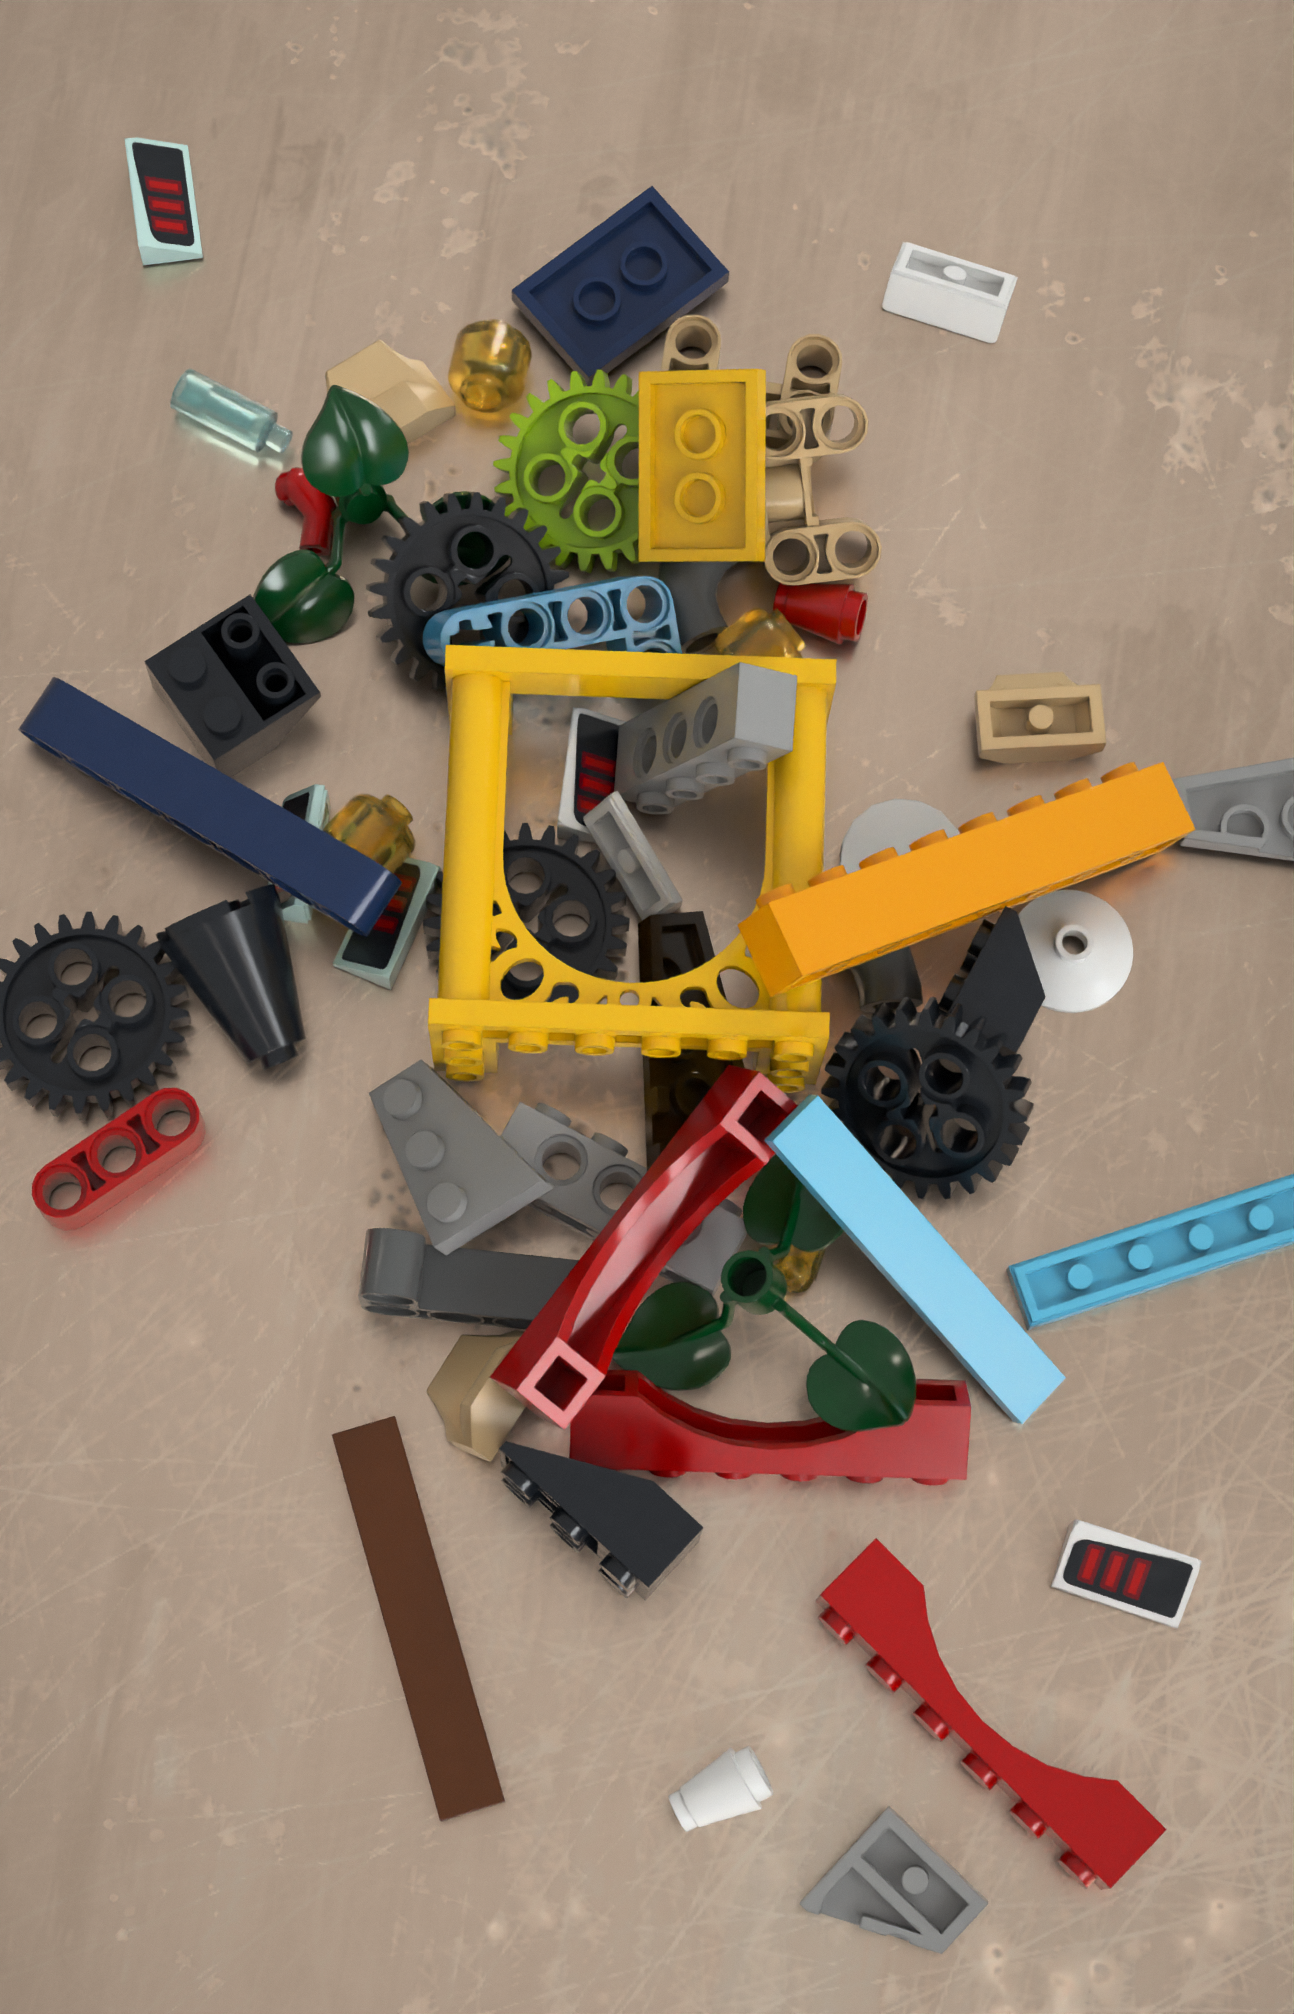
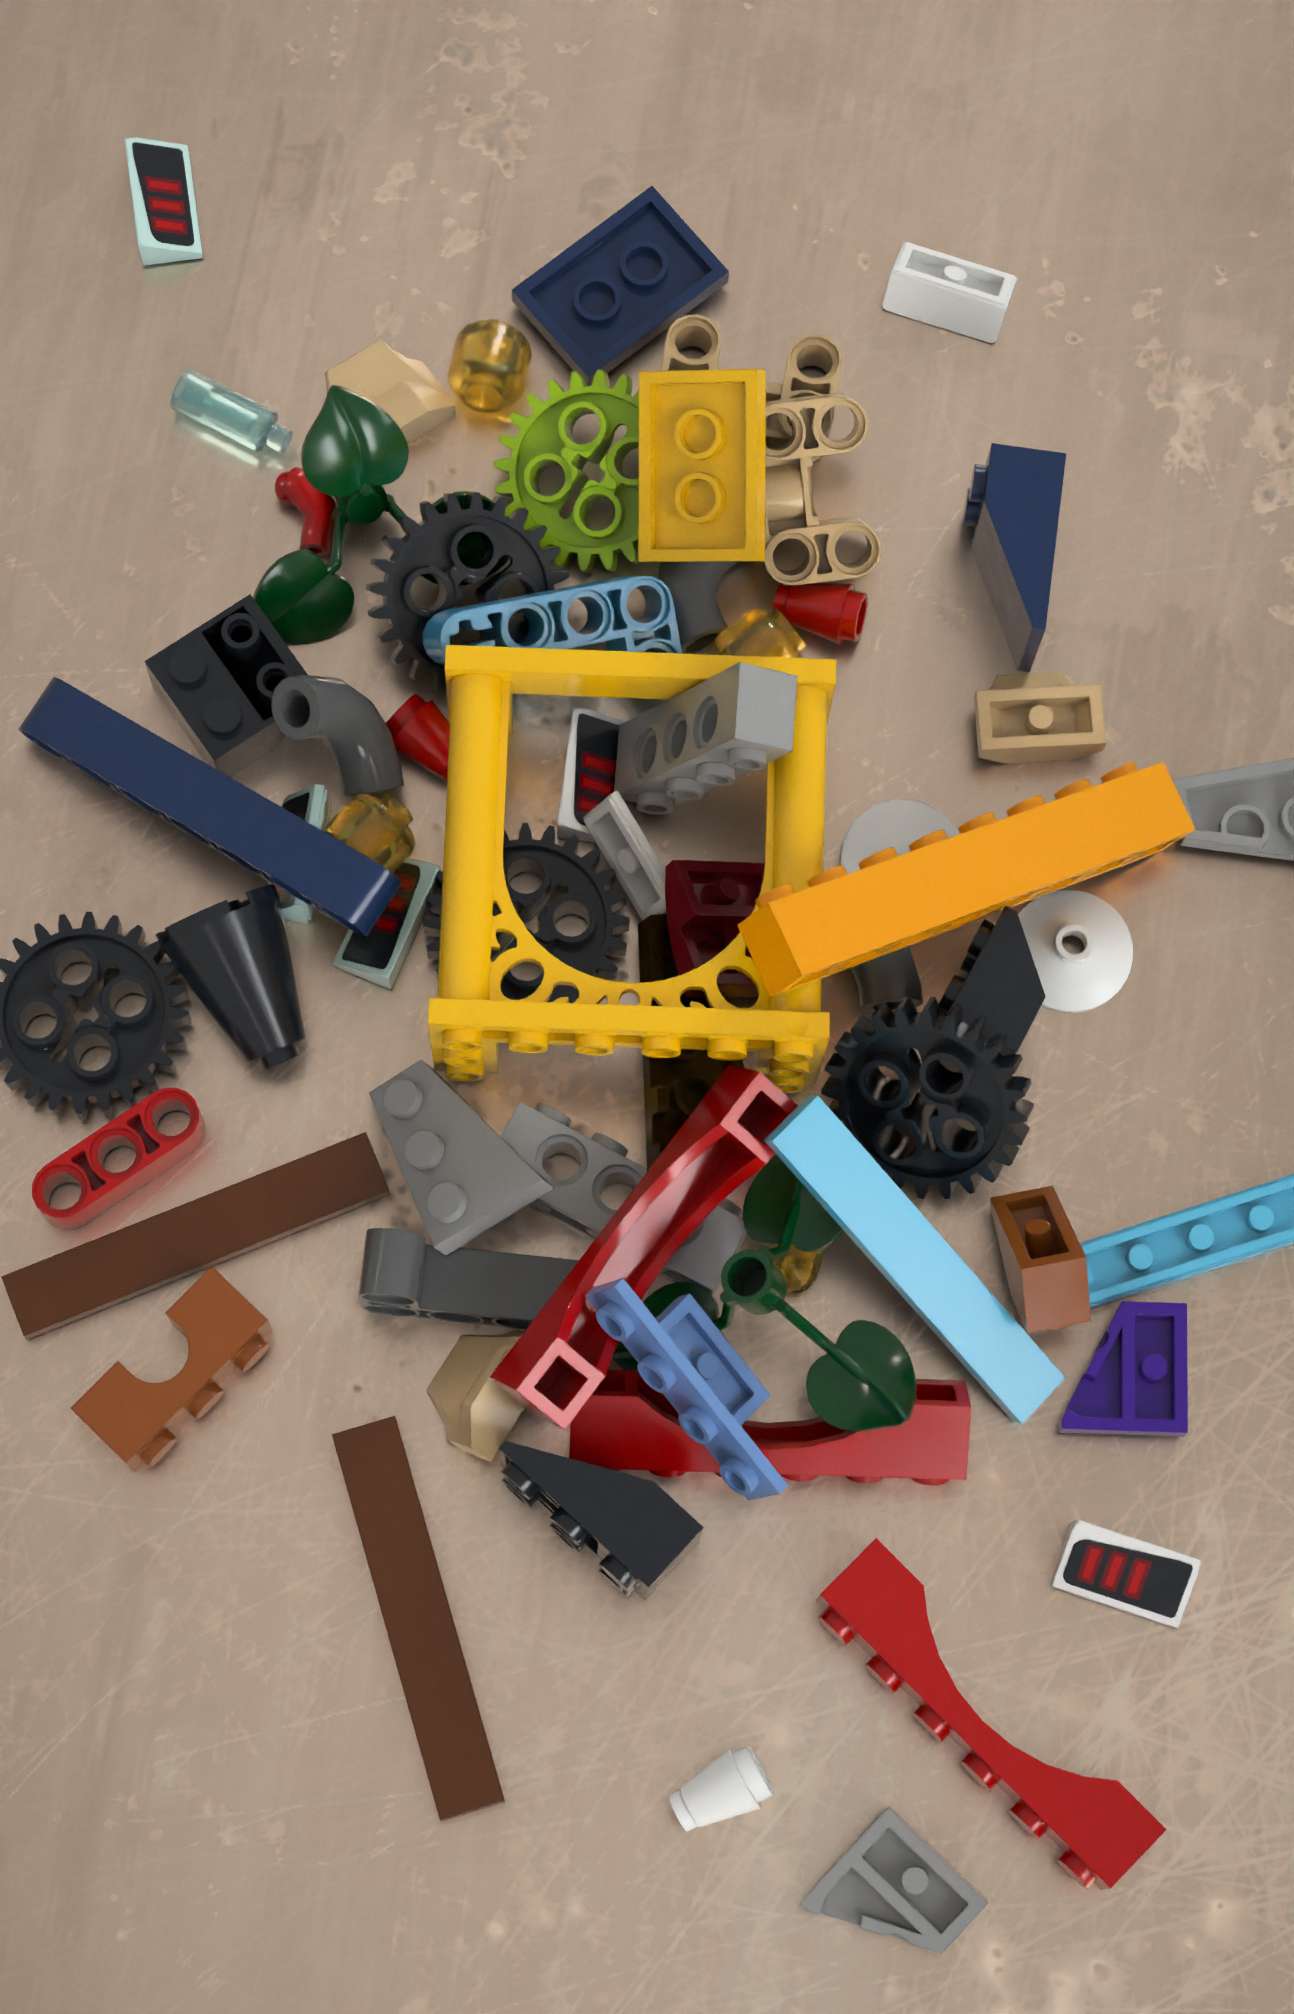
none -> reddish brown tile [1,1132,391,1340]
none -> dark orange arch [71,1266,273,1471]
none -> dark grey cylinder [272,674,404,795]
none -> red cone [386,693,450,782]
none -> medium blue bracket [585,1278,788,1500]
none -> dark red slope [665,860,765,997]
none -> dark blue slope [963,443,1066,672]
none -> dark orange slope [990,1185,1091,1334]
none -> dark purple wing [1058,1301,1188,1437]

